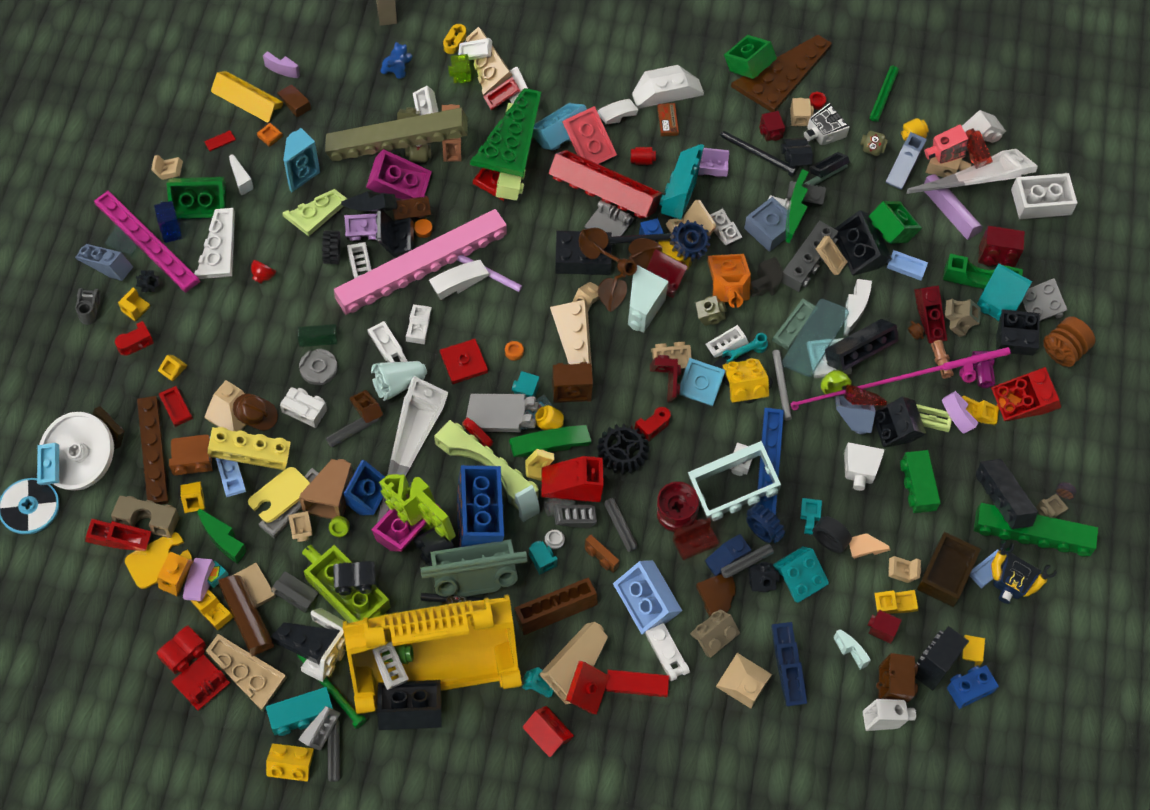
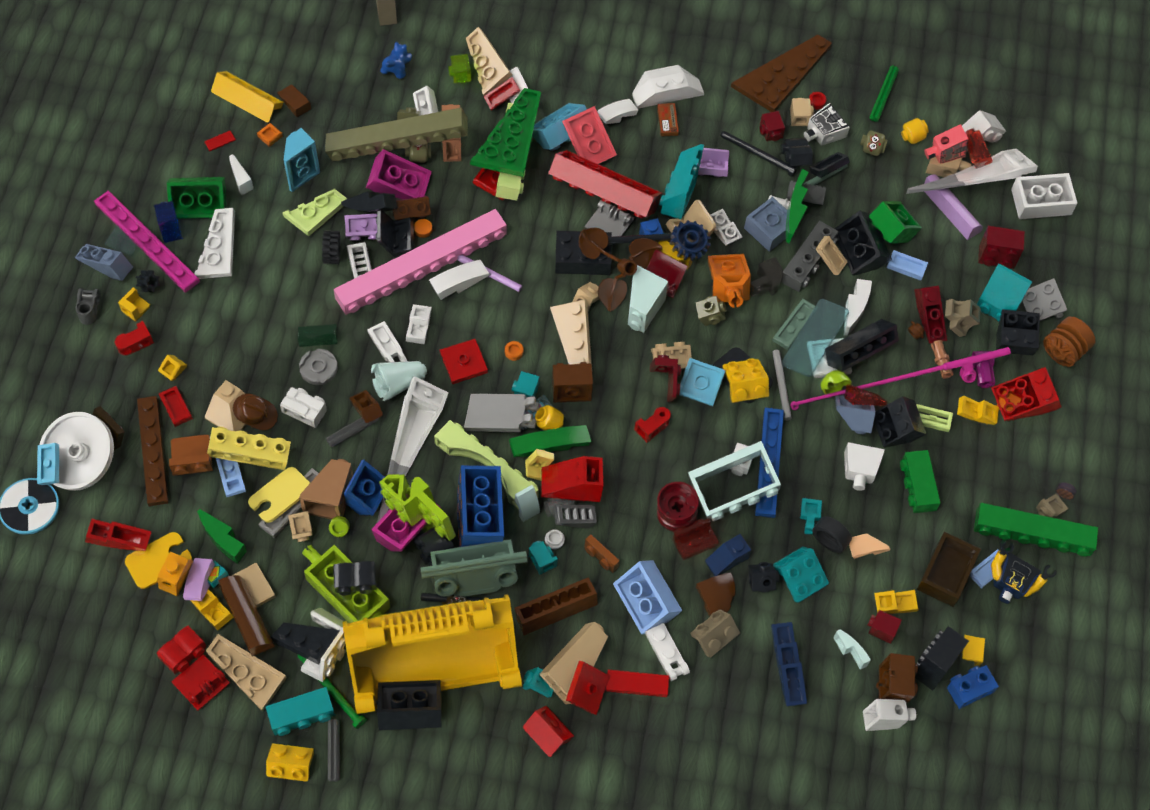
dark tan arch [111,496,179,538] -> none
tan bracket [151,155,183,180] -> none
yellow brick [181,481,205,513] -> none
red brick [251,260,276,284] -> none
lavender slope [263,51,300,78] -> none
dark grey panel [271,571,318,613] -> none
light grey slope [298,706,340,750] -> none
white slope [372,641,409,690] -> none
bright green cone [382,644,414,664] -> none
yellow beam [443,24,466,54] -> none
white tile [458,38,492,62] -> none
red tile [462,417,493,448] -> none
black gear [597,423,650,475] -> none
dark grey axle [604,498,637,552] -> none
red brick [631,147,656,165] -> none
white slope [706,325,749,358] -> none
tan slope [716,653,772,708] -> none
dark grey axle [721,544,774,578] -> none
teal brick [722,333,768,364] -> none
green brick [724,35,777,79] -> none
dark blue gear [746,503,785,543] -> none
slope [885,132,927,190] -> none
tan bracket [888,556,921,583] -> none
lavender slope [942,391,978,434] -> none
green arch [943,254,1023,289] -> none
black brick [976,459,1038,529] -> none

